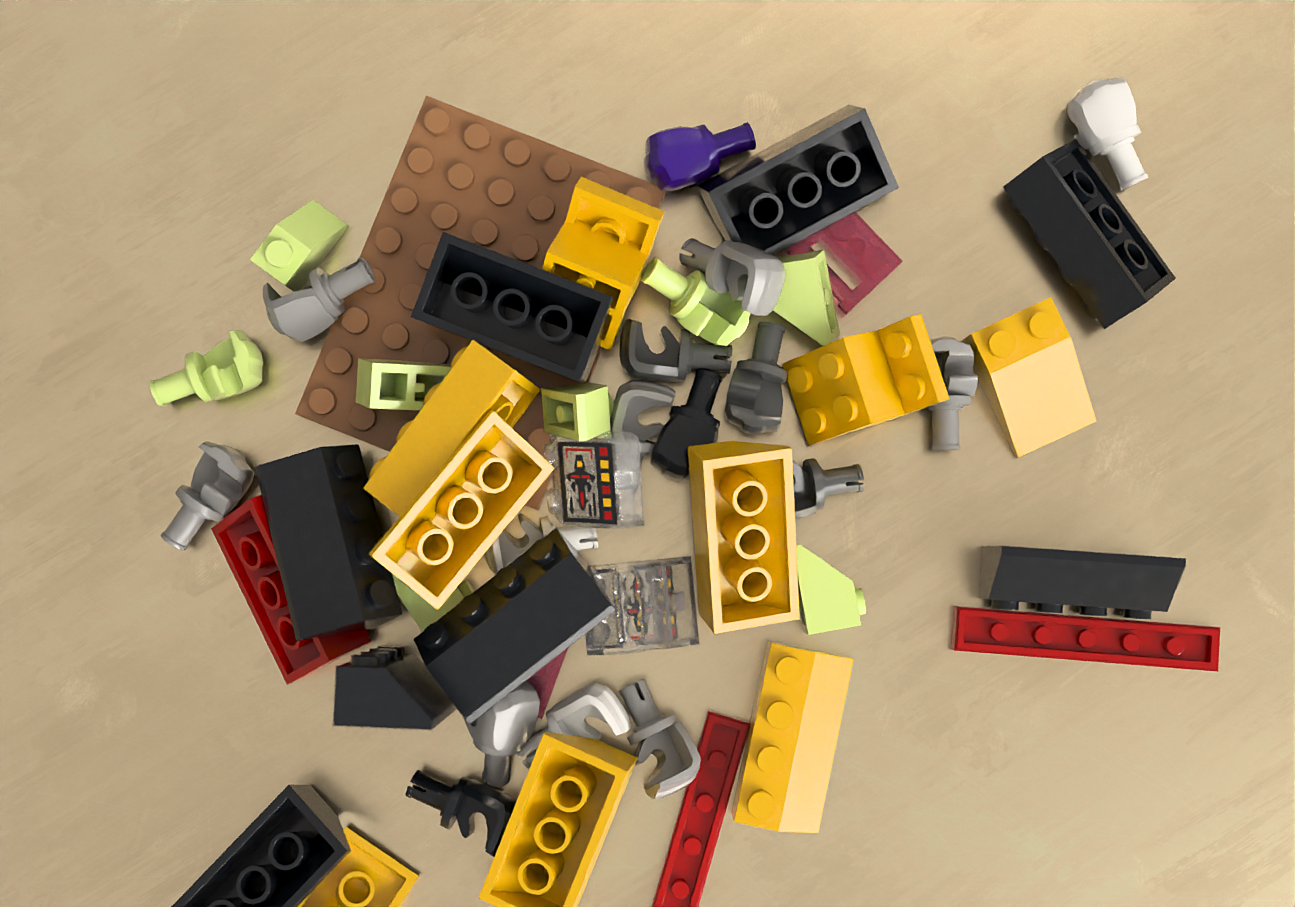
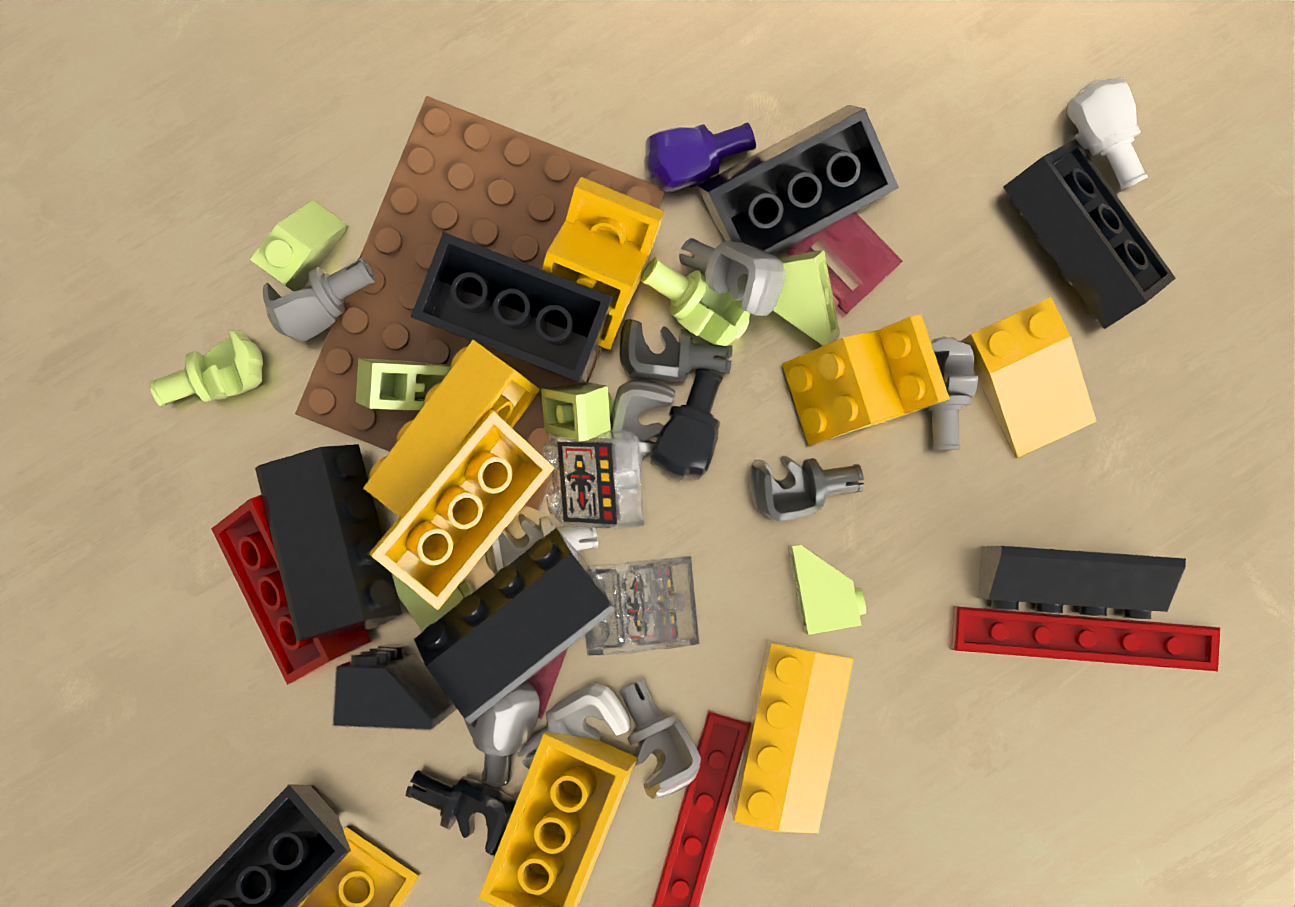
light grey piece [160,441,254,551] -> none
yellow slope [688,441,800,634] -> none
dark grey piece [724,321,788,435] -> none

